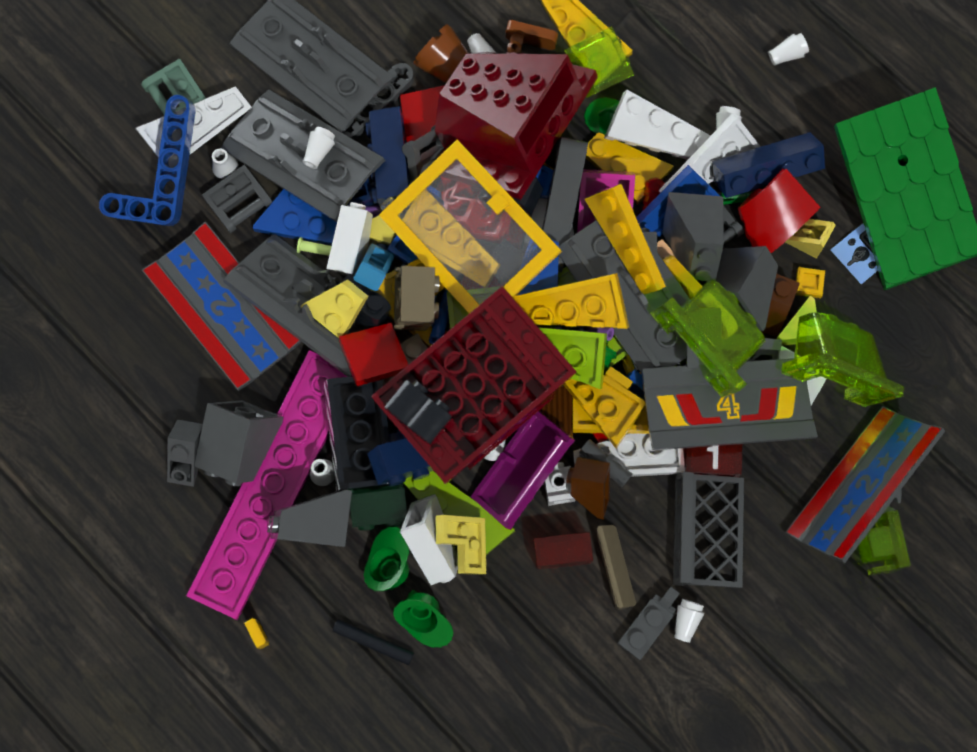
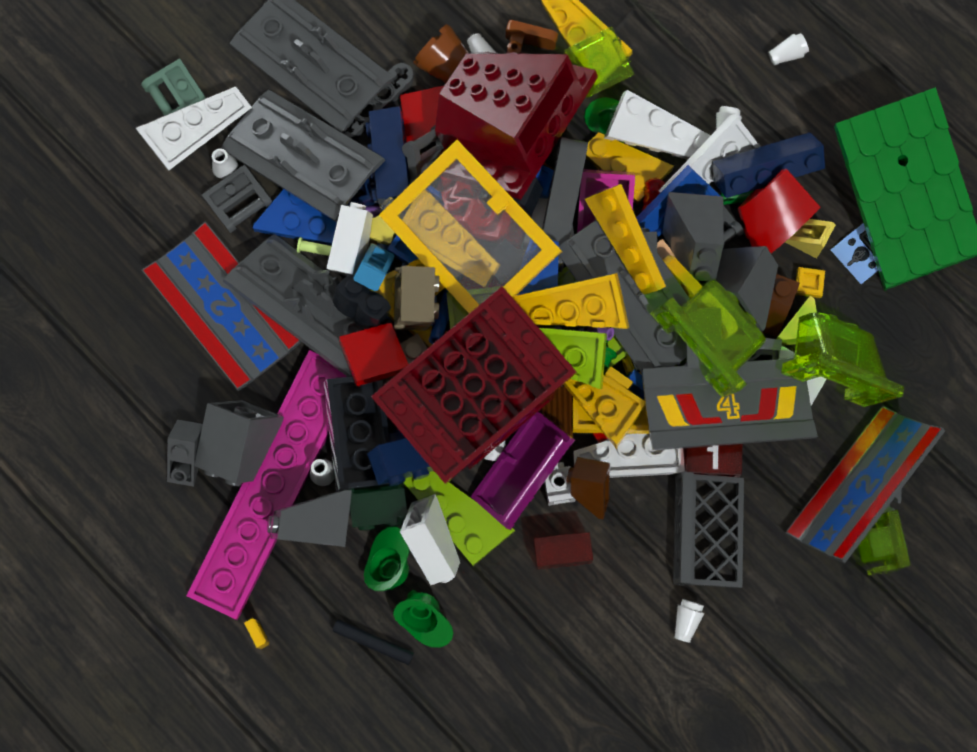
blue beam [99,95,196,226] -> none
light yellow wing [301,279,369,338] -> none
white cone [302,127,335,169] -> none
black brick [385,380,452,445] -> none
light yellow plate [436,515,486,575] -> none
dark grey pin [579,439,633,488] -> none
dark tan slope [595,525,636,610] -> none
dark grey hinge [617,587,680,661] -> none

